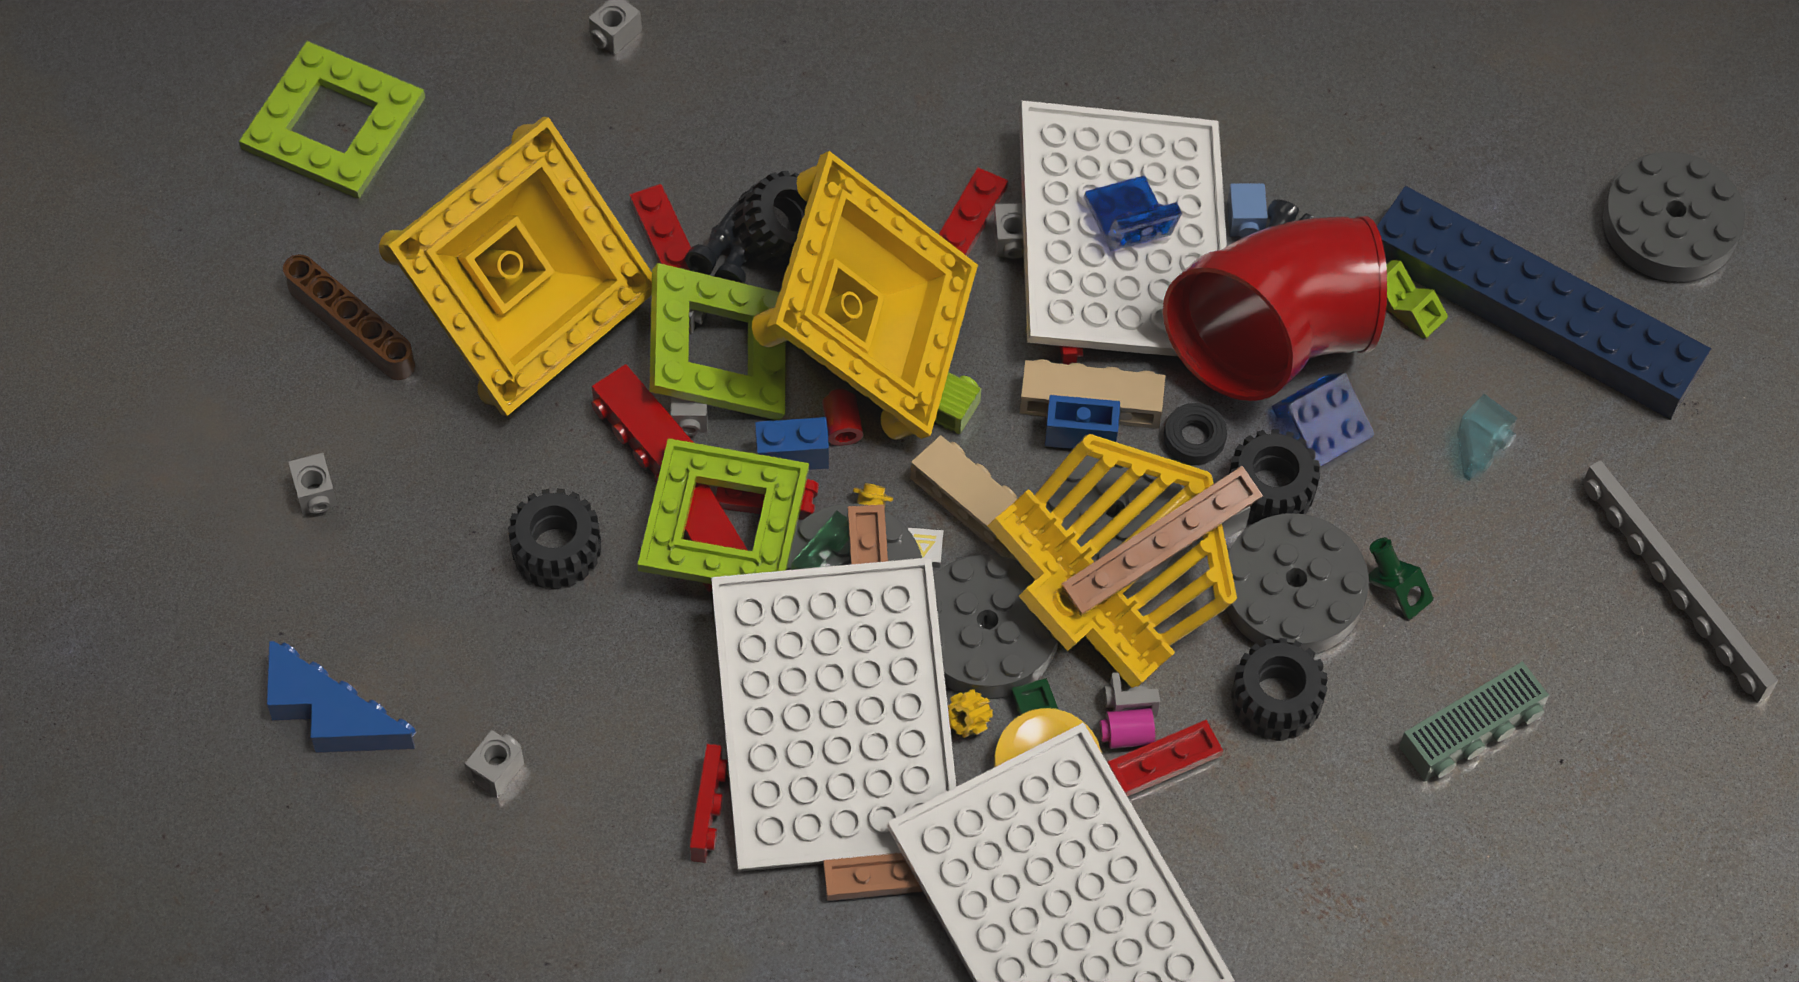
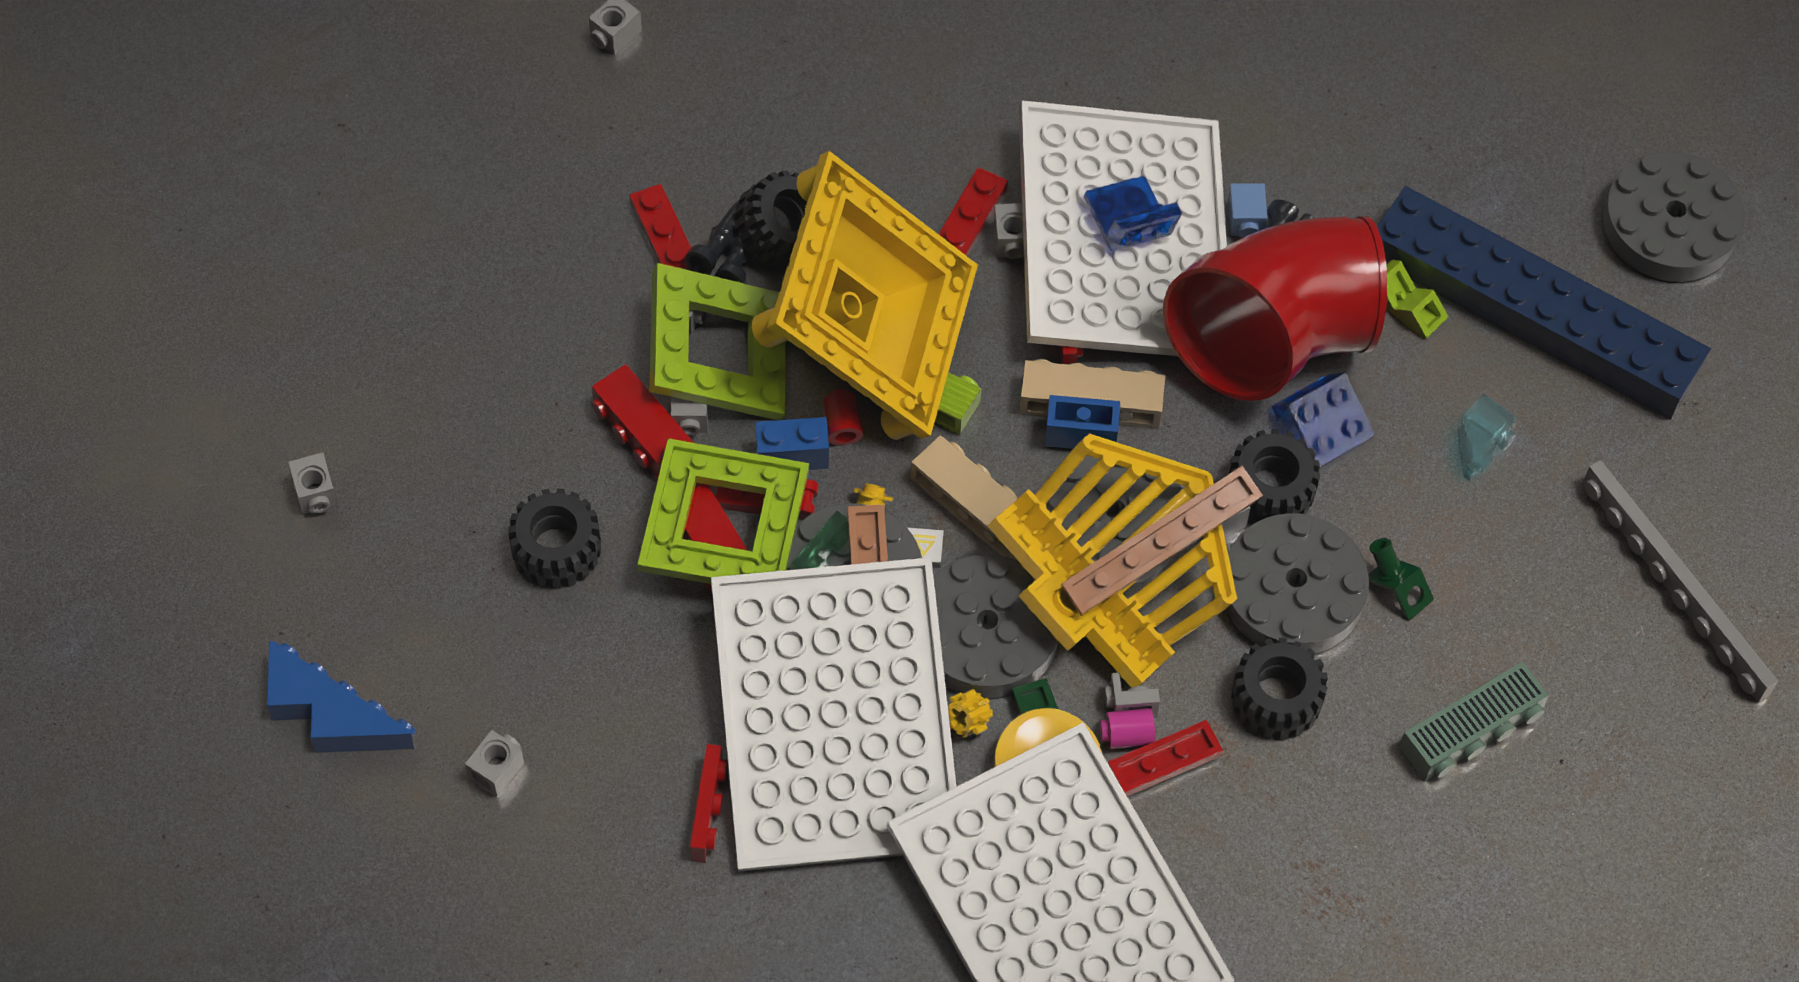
lime plate [239,41,425,199] -> none
reddish brown beam [283,254,415,380] -> none
yellow piece [379,117,652,416] -> none
nougat plate [824,853,923,901] -> none
black tyre [1164,403,1227,465] -> none

